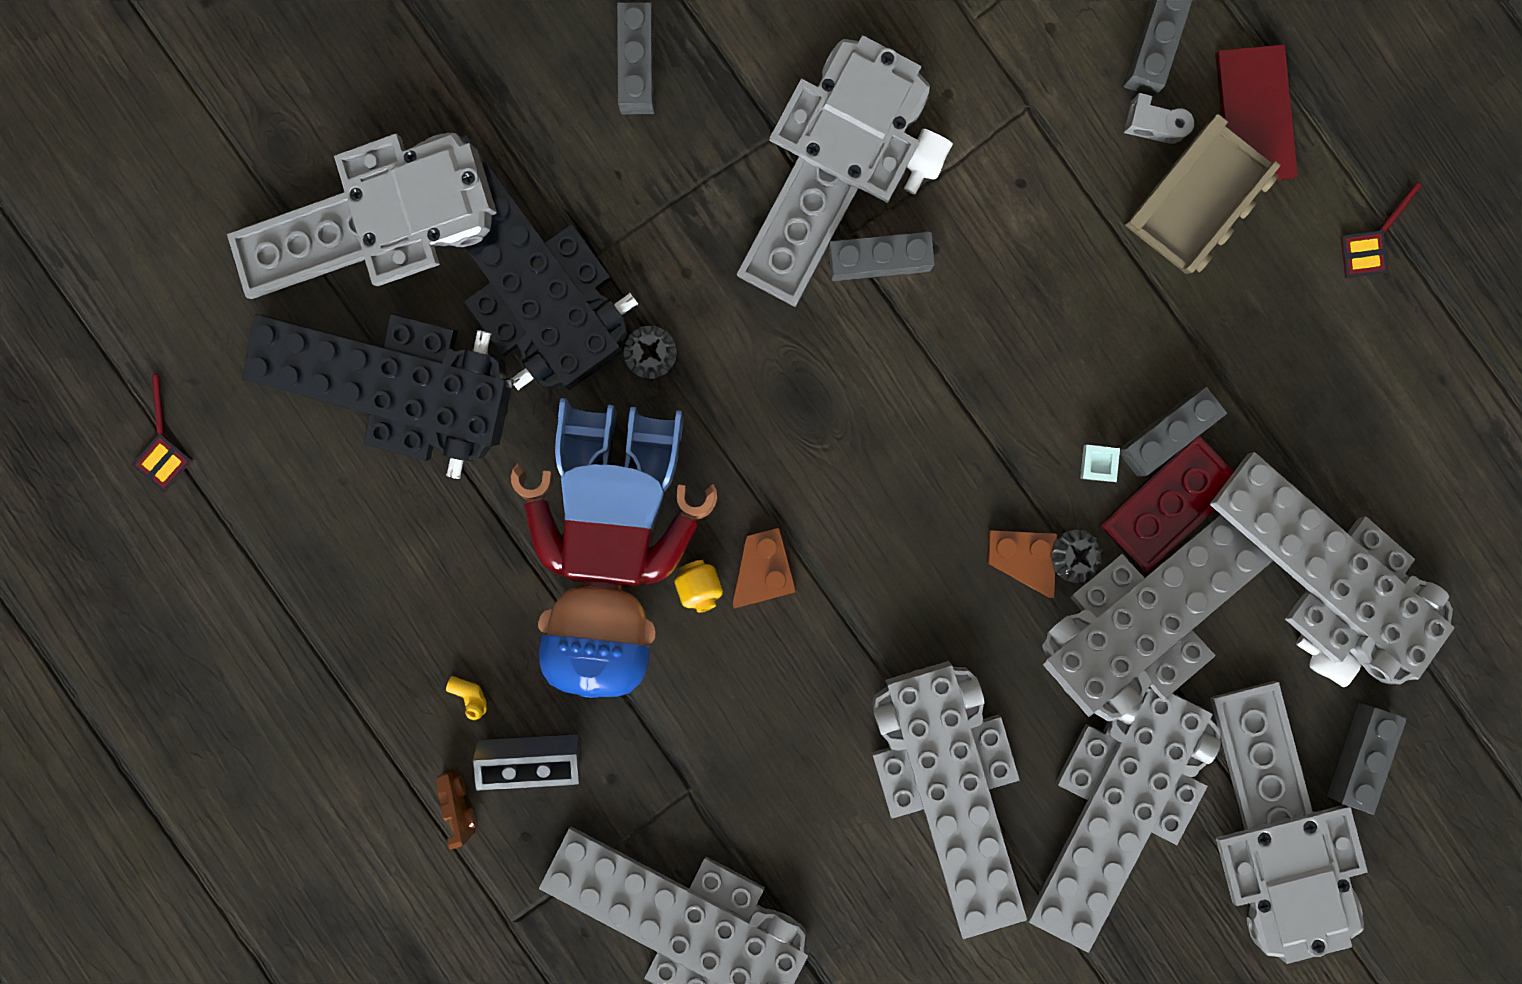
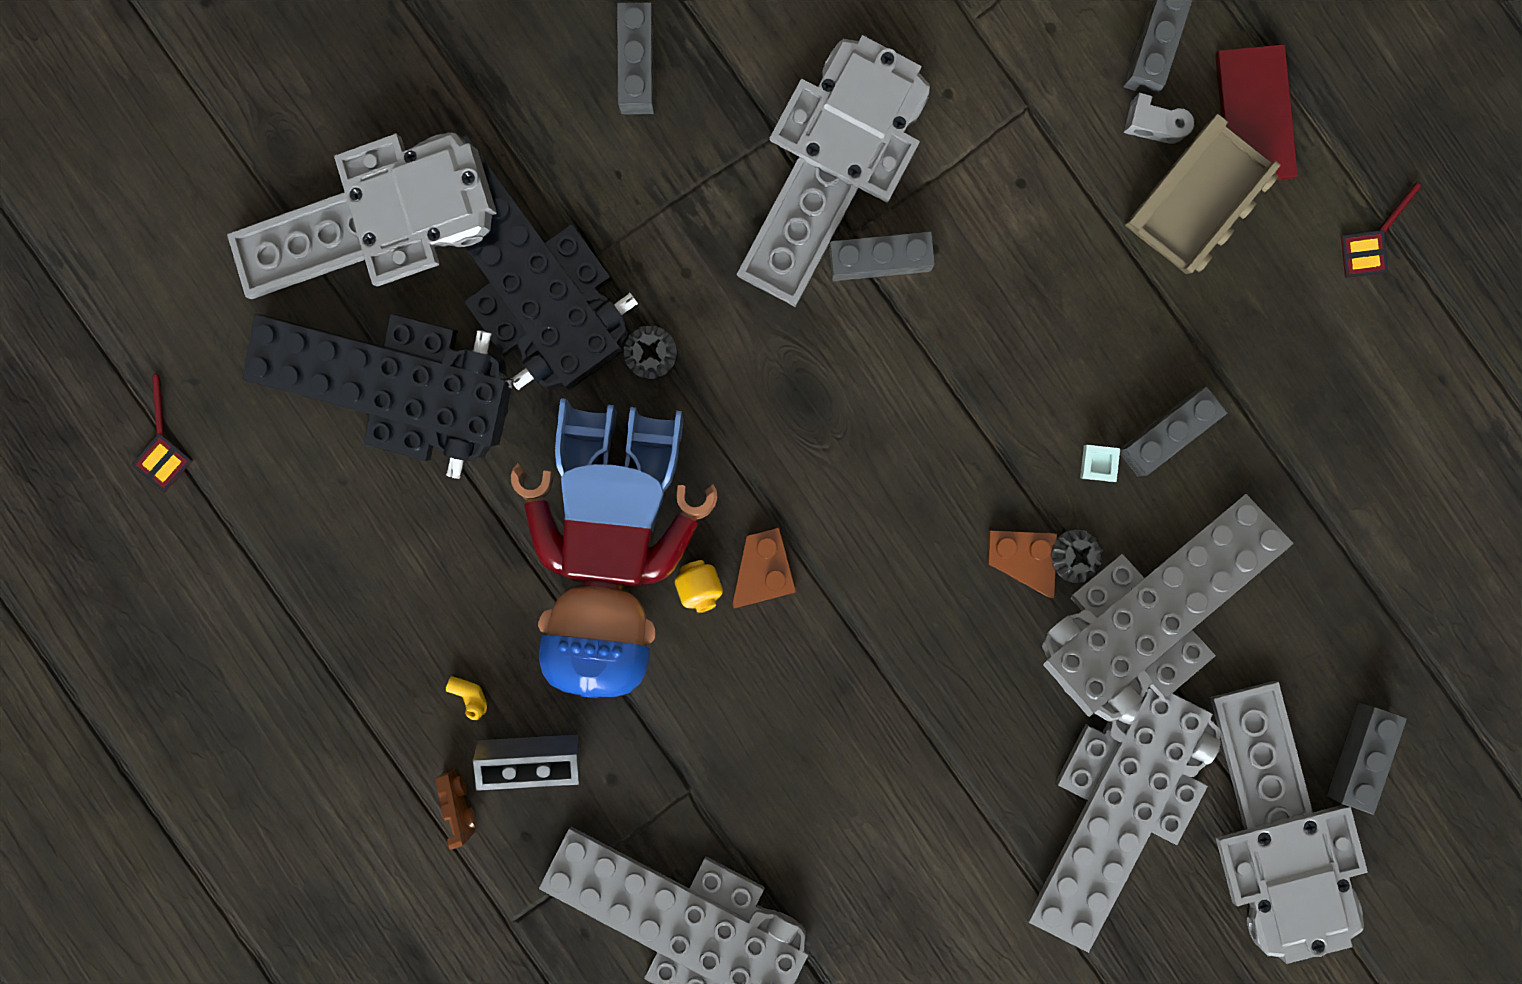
light grey piece [872,661,1027,939] -> none
white piece [904,129,953,195] -> none
dark red tile [1099,435,1234,574] -> none
light grey piece [1210,452,1455,684] -> none
white piece [1296,635,1362,687] -> none

